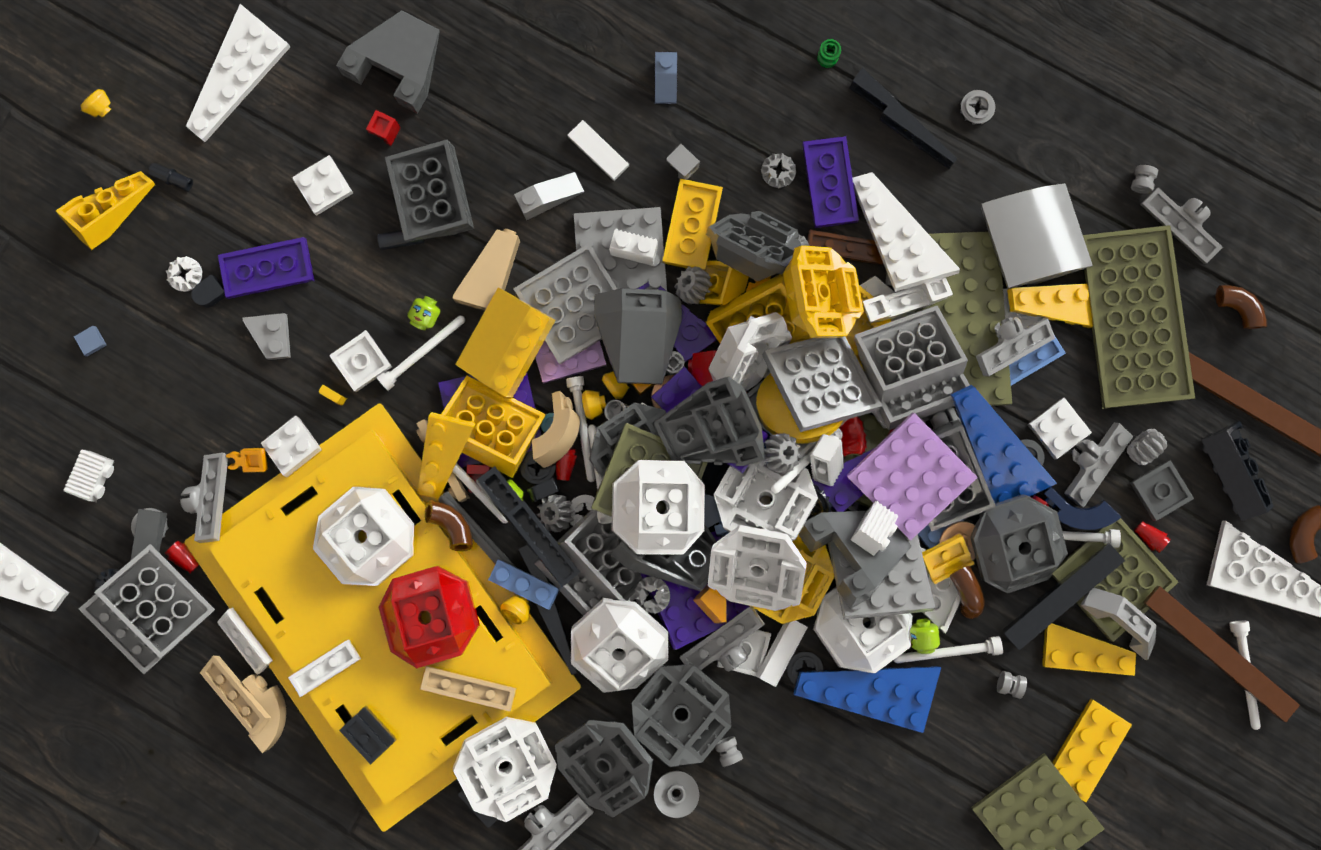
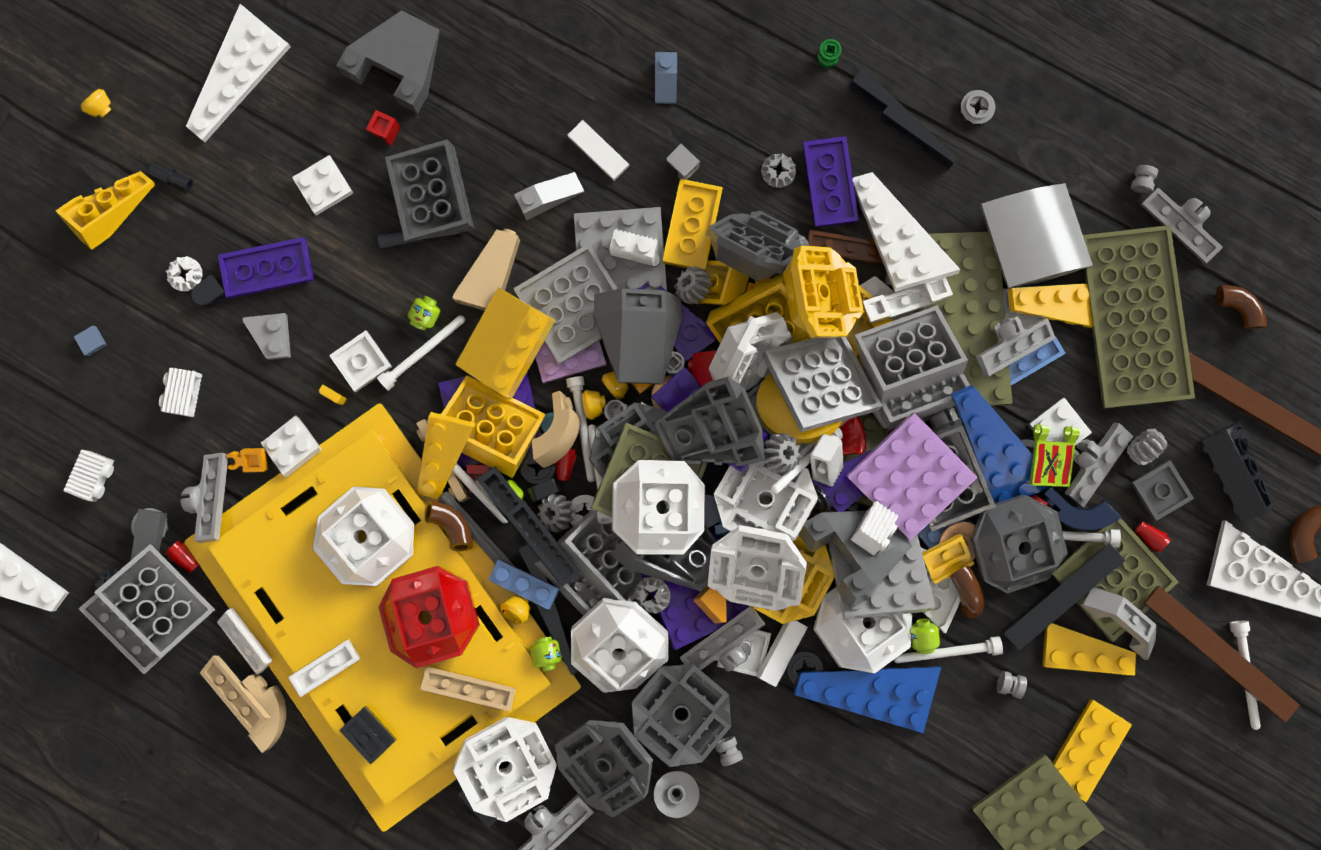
none -> white brick [159,368,202,417]
none -> lime head [530,637,562,672]
none -> lime flag [1029,424,1080,487]

